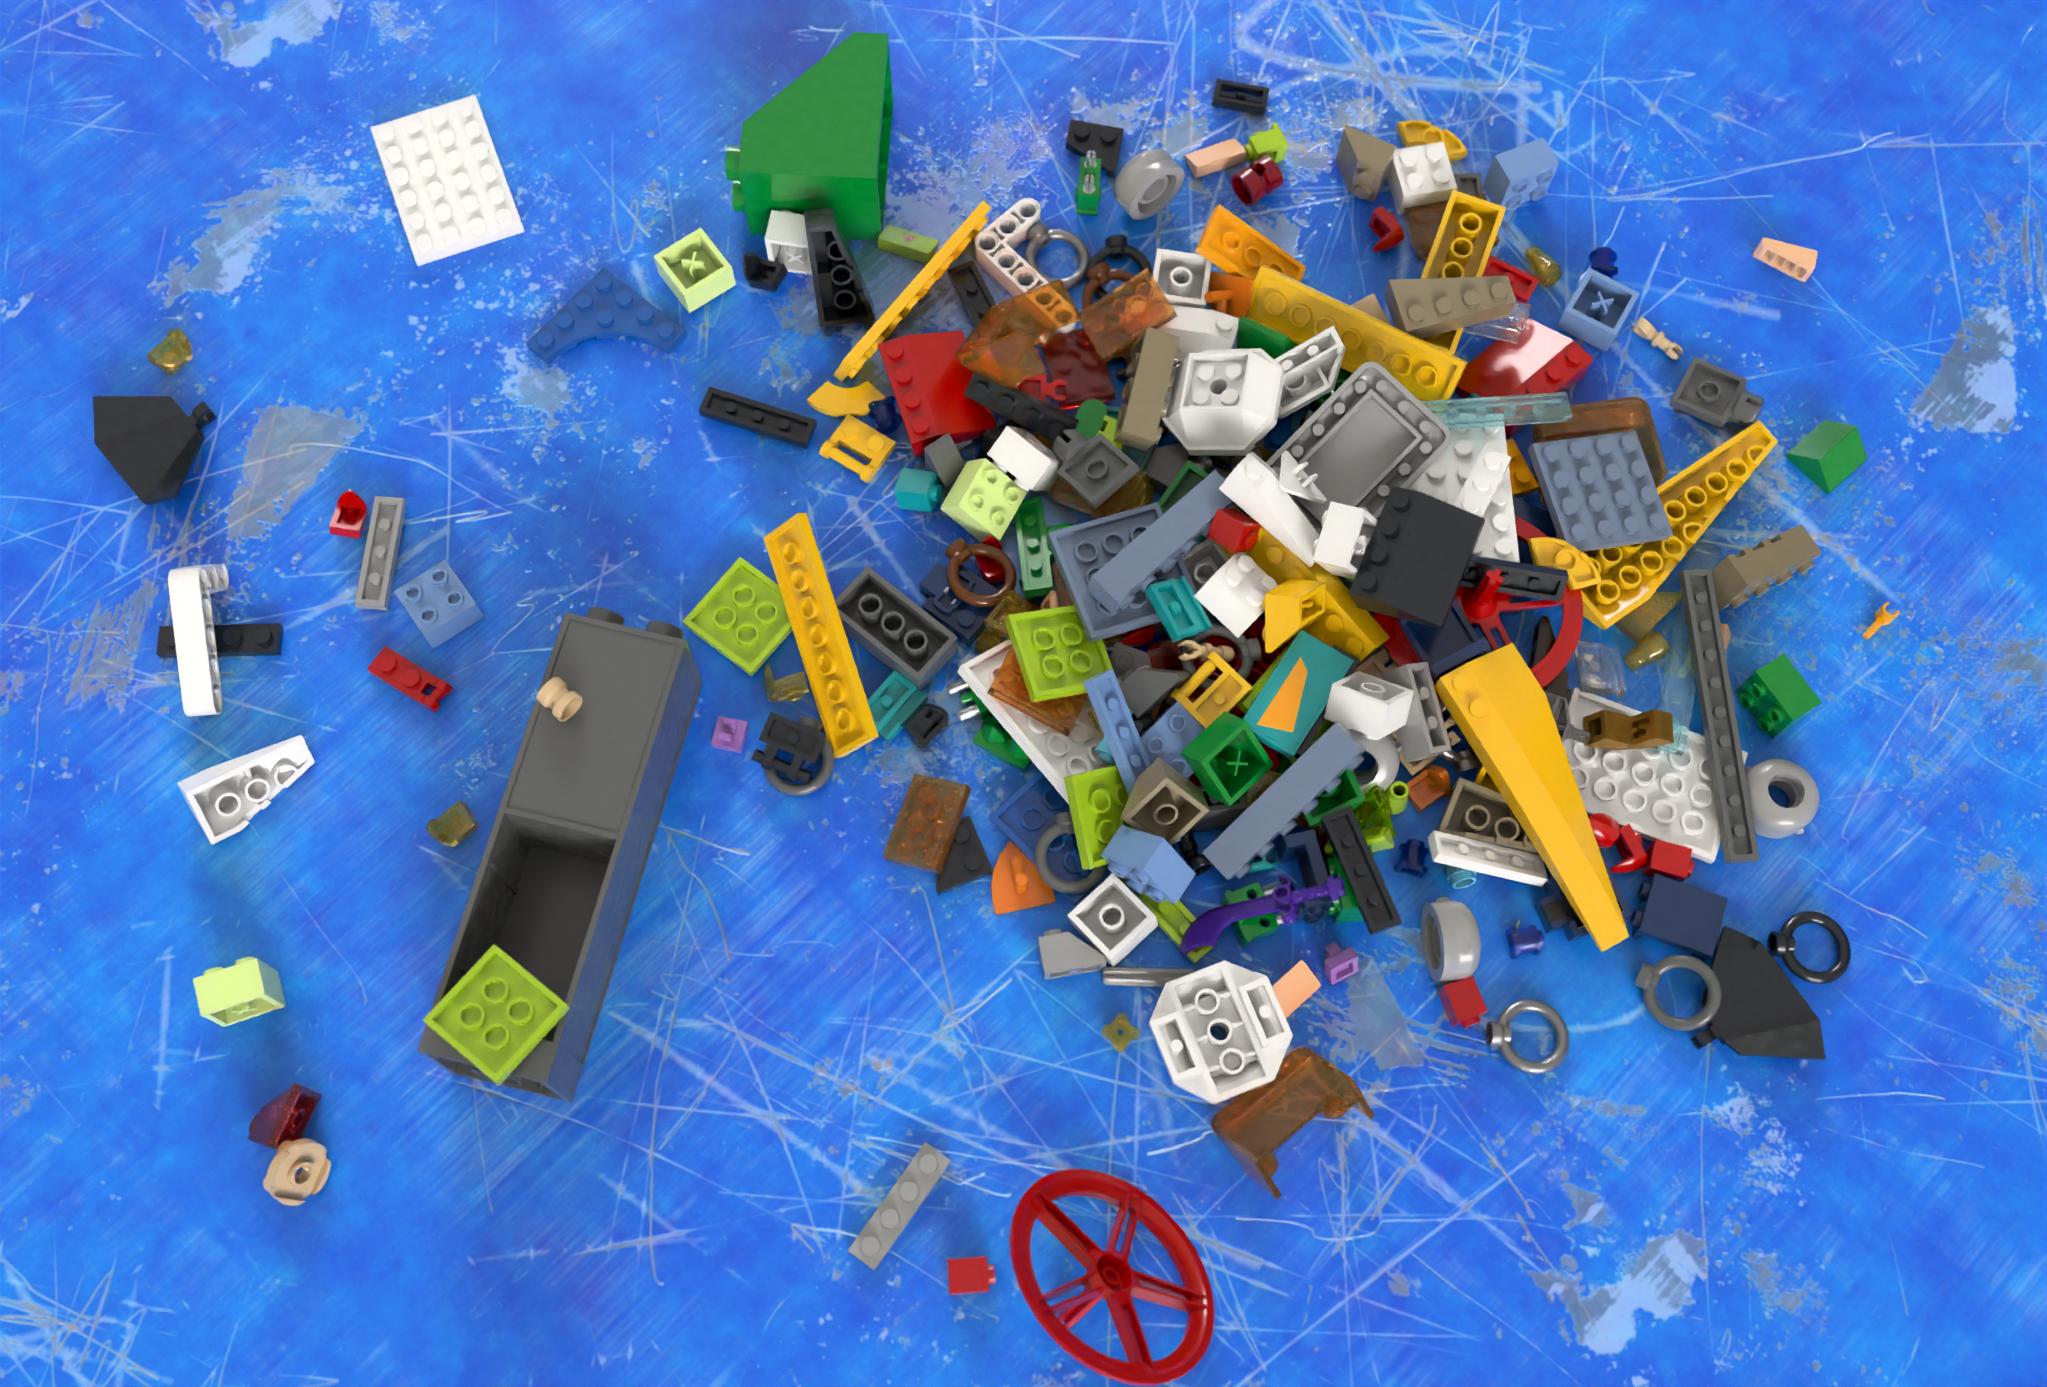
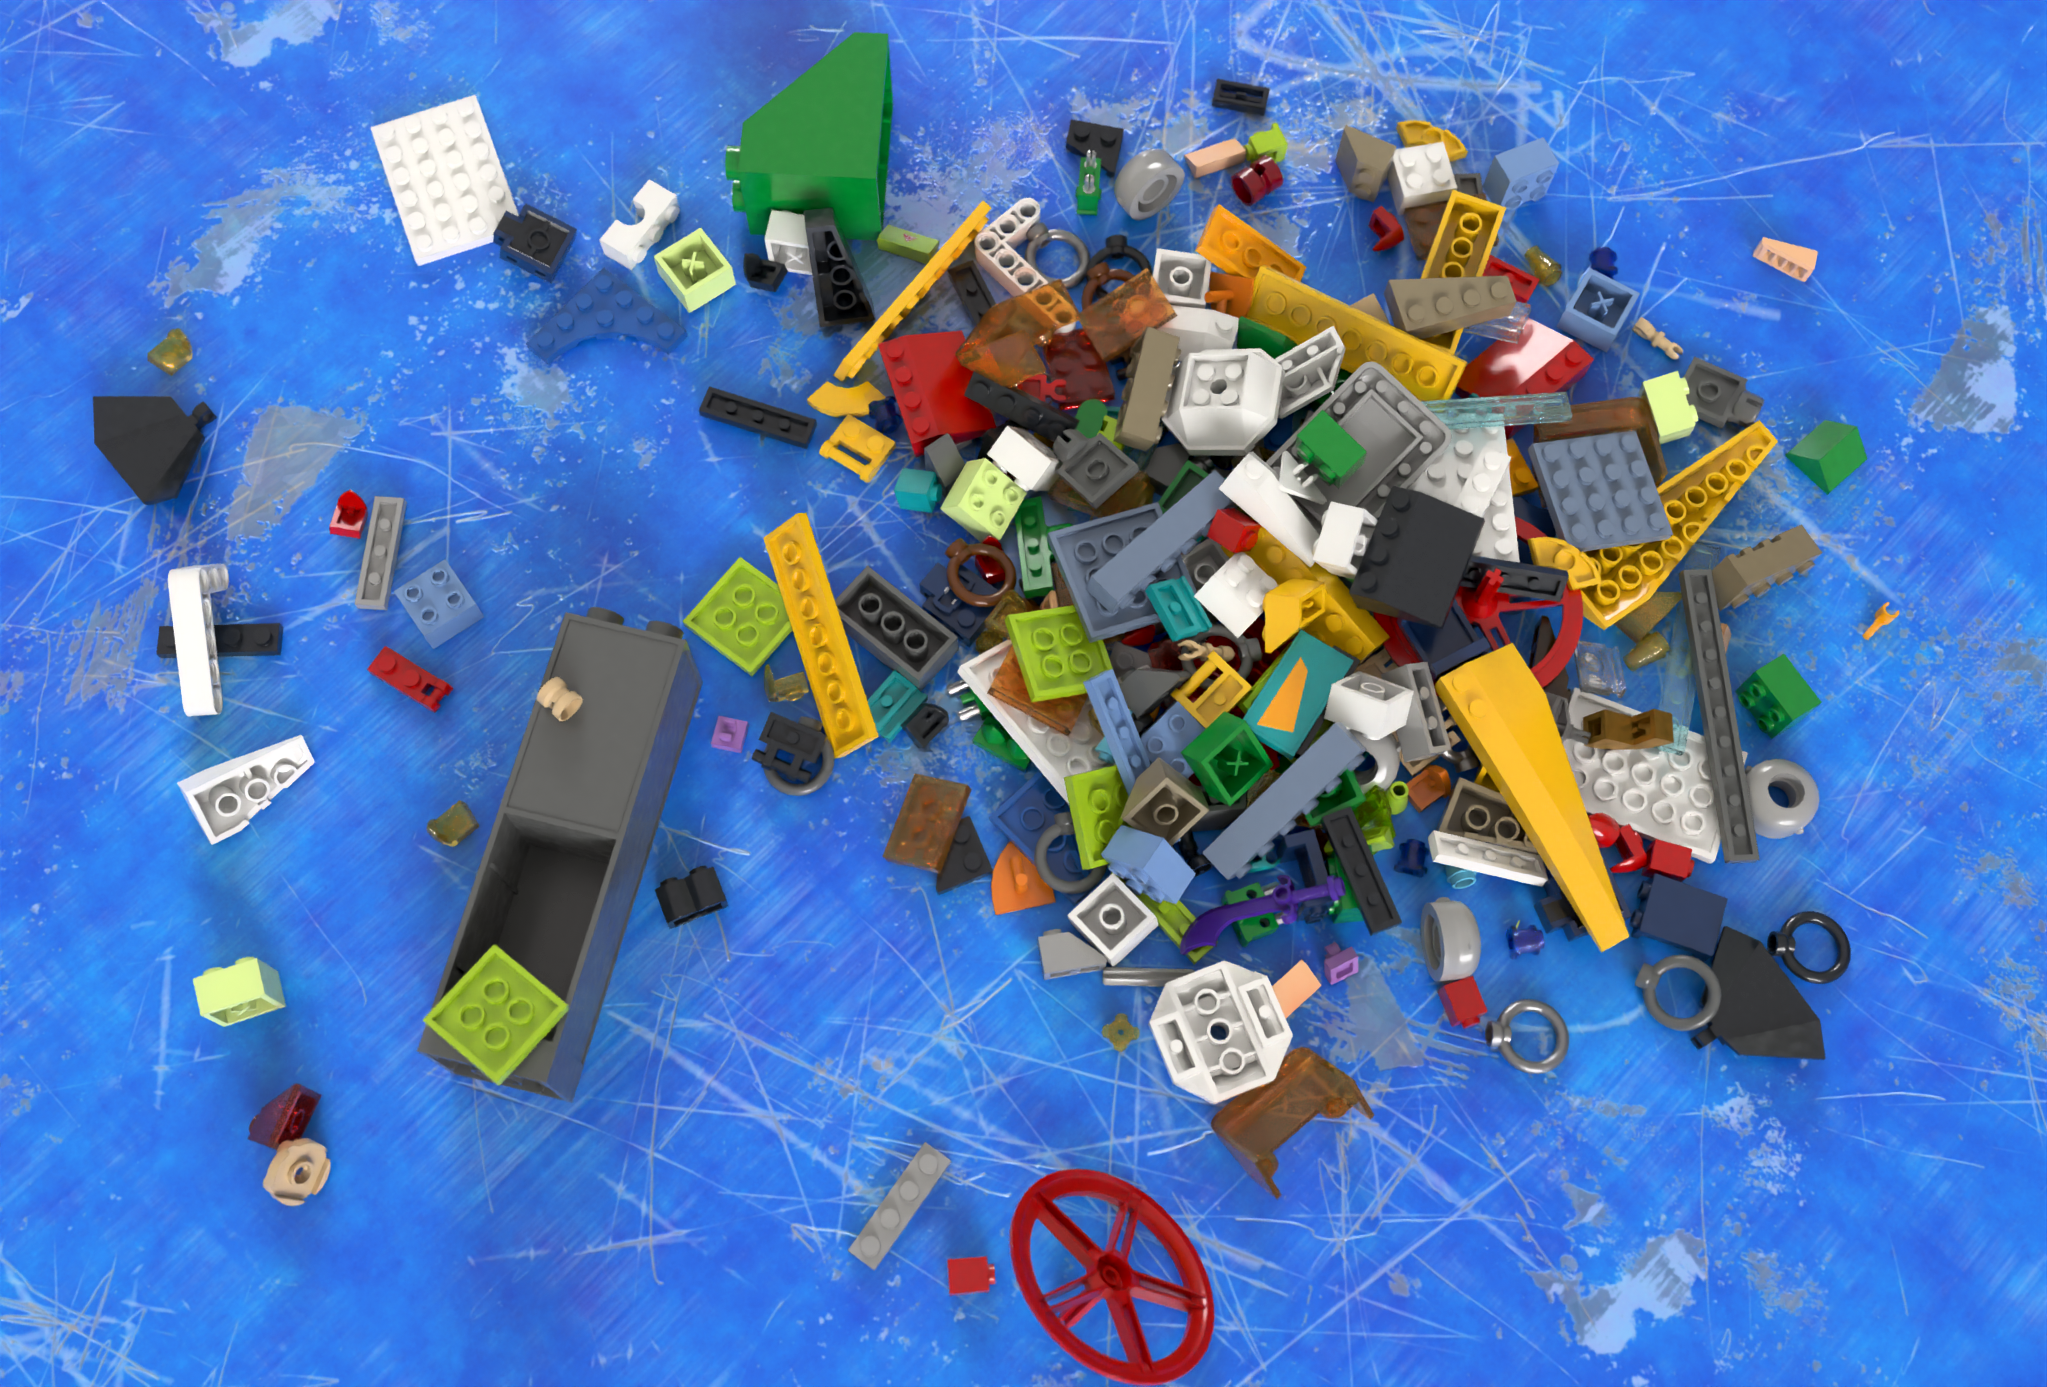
none -> piece [493,203,577,283]
none -> white arch [600,180,680,270]
none -> black brick [655,866,728,929]
none -> green brick [1296,410,1367,489]
none -> yellowish green brick [1639,371,1698,446]

